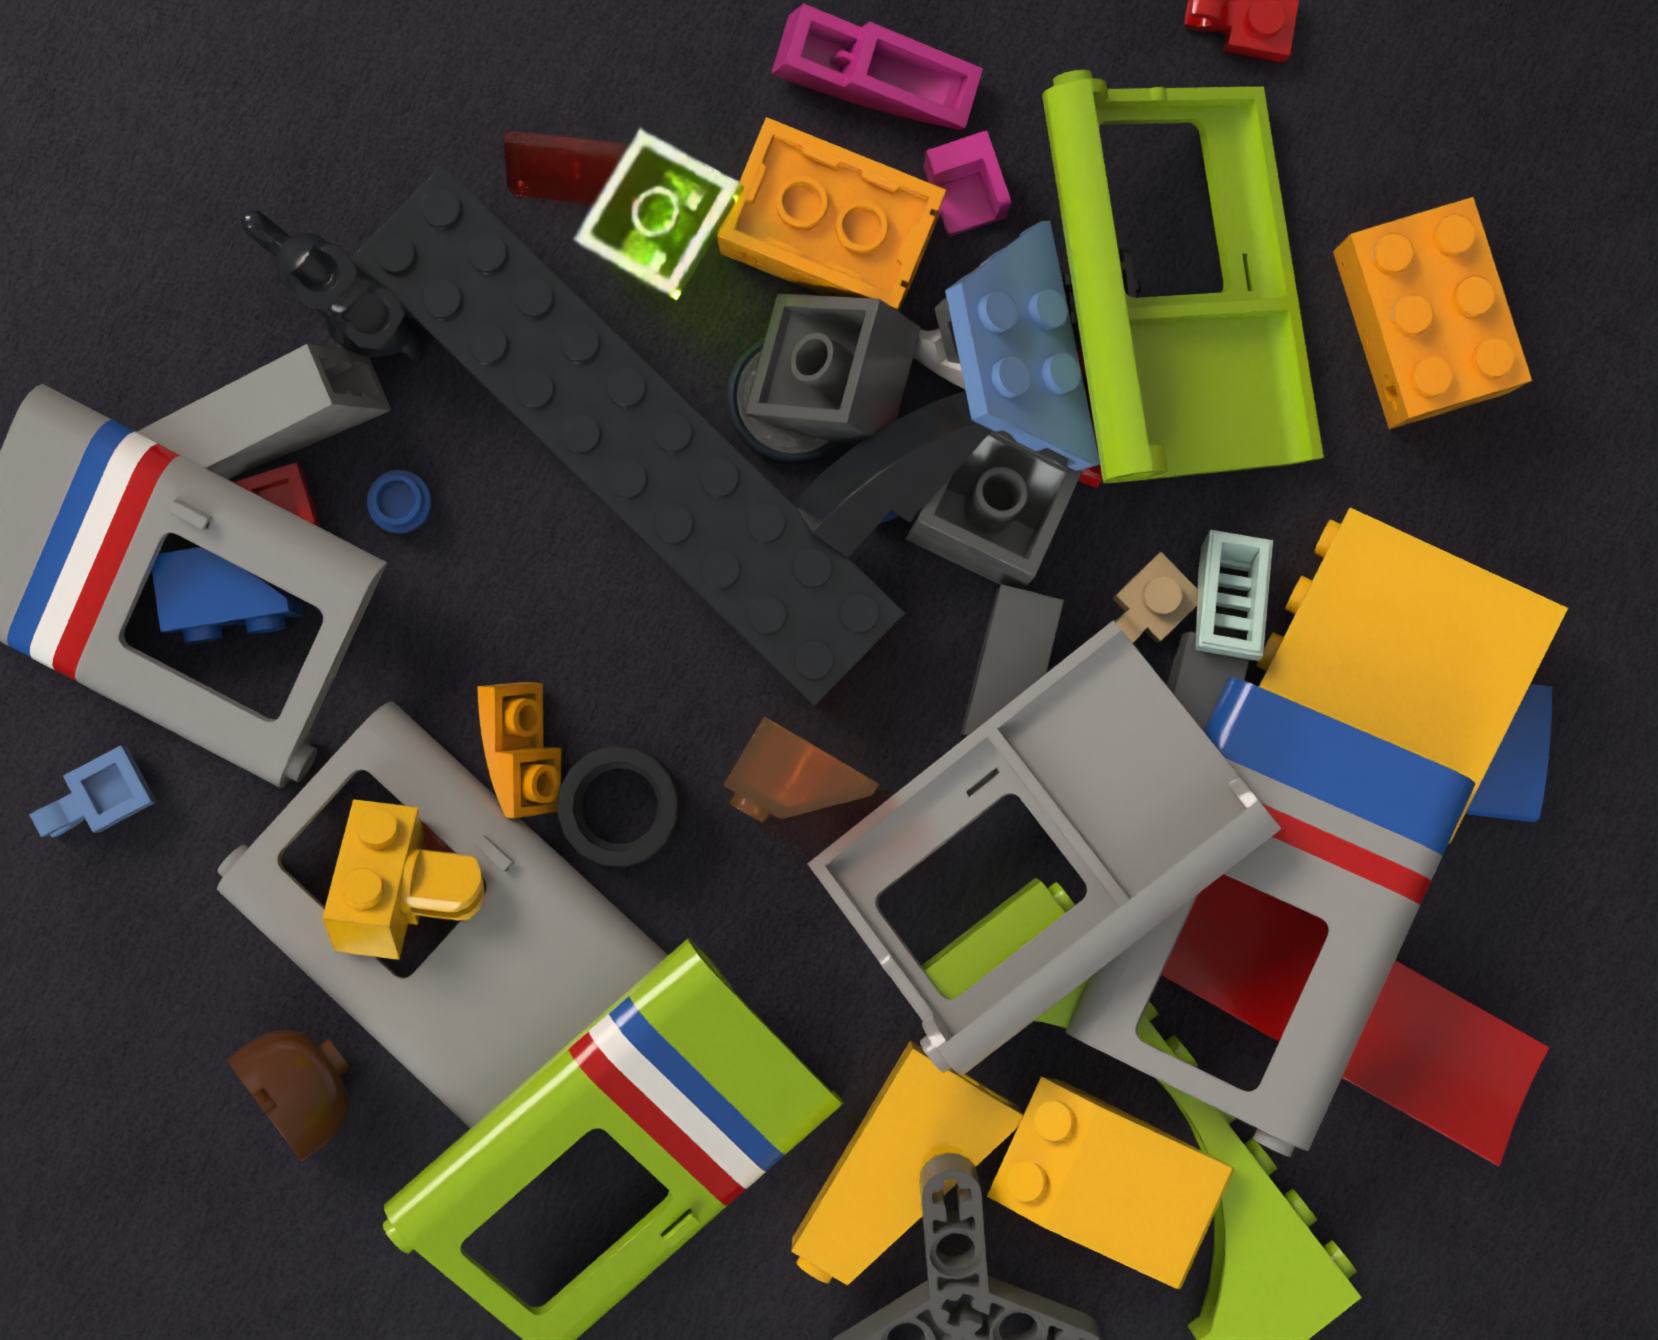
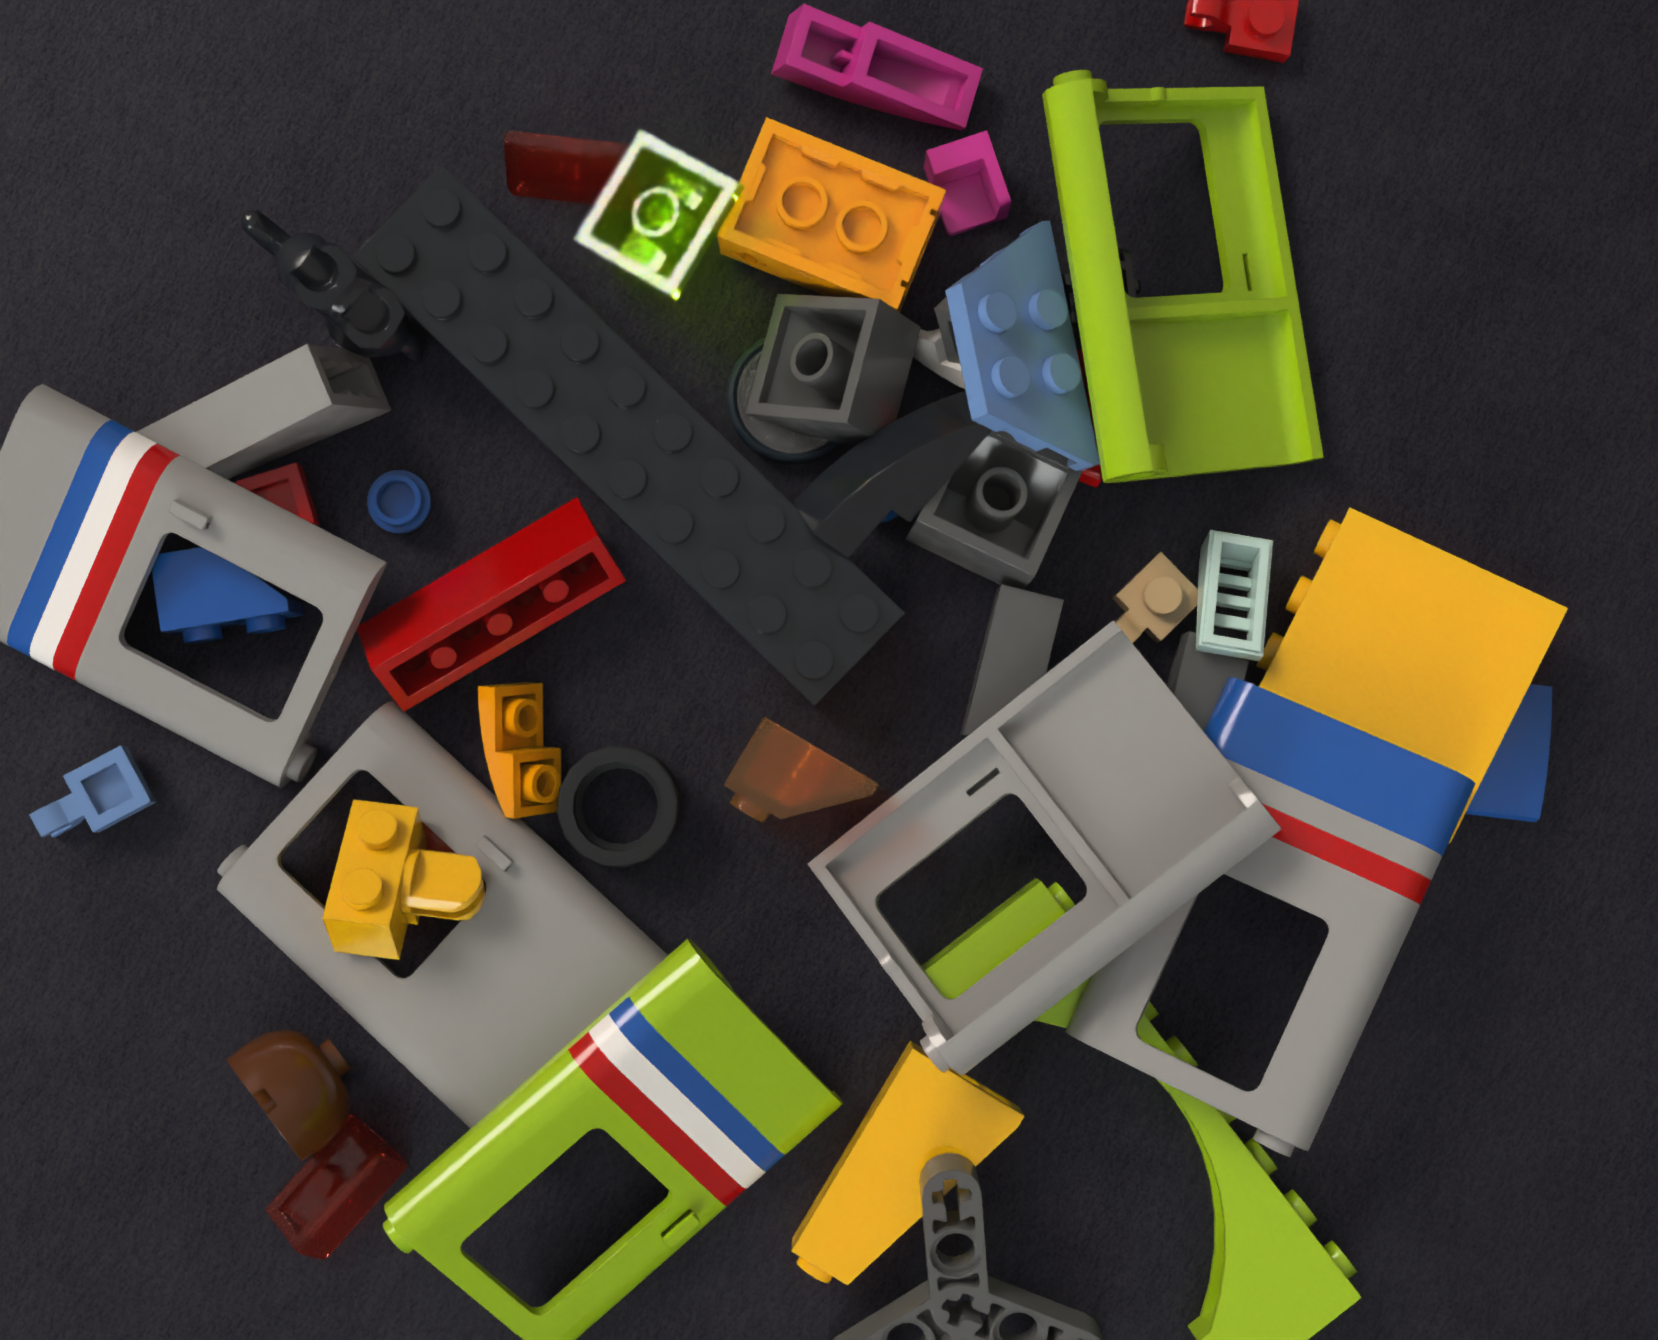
yellow slope [987,1077,1235,1289] -> none
red arch [1161,874,1549,1167] -> none
light orange piece [1333,197,1532,430] -> none
none -> clear red slope [265,1114,408,1260]
none -> red brick [357,497,626,712]

